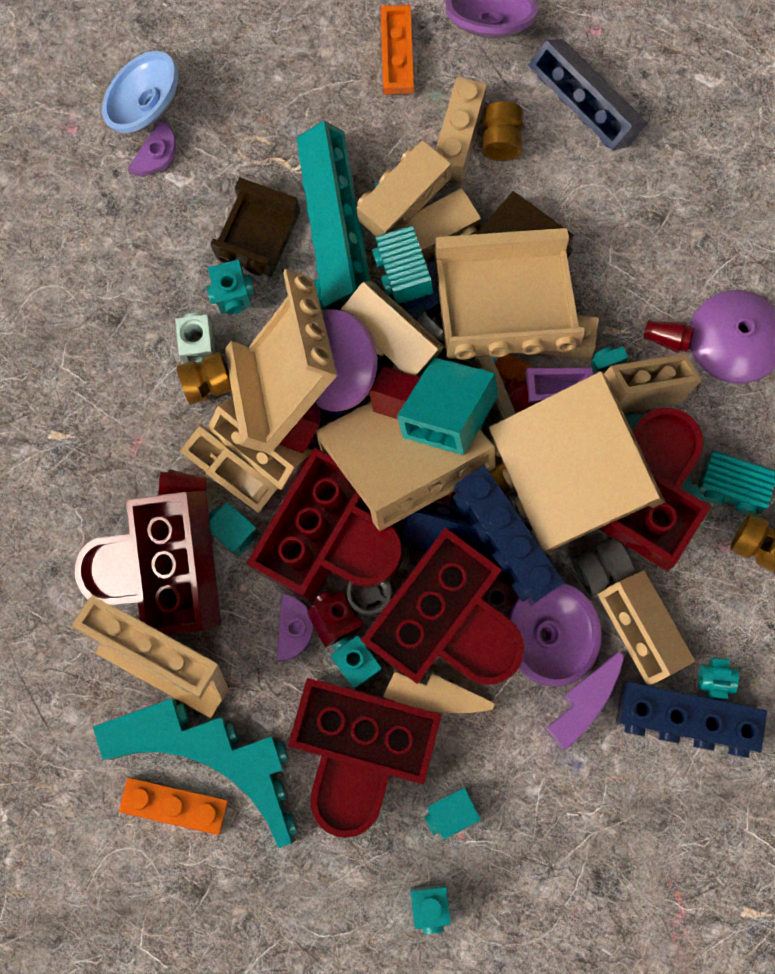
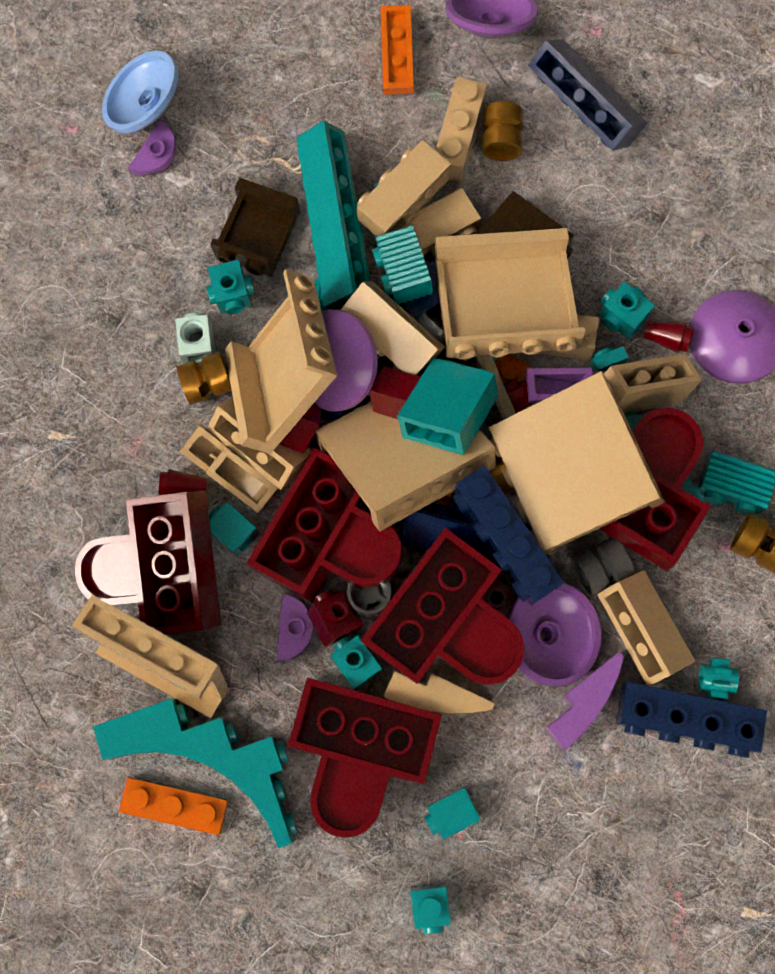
none -> teal brick [599,282,655,340]

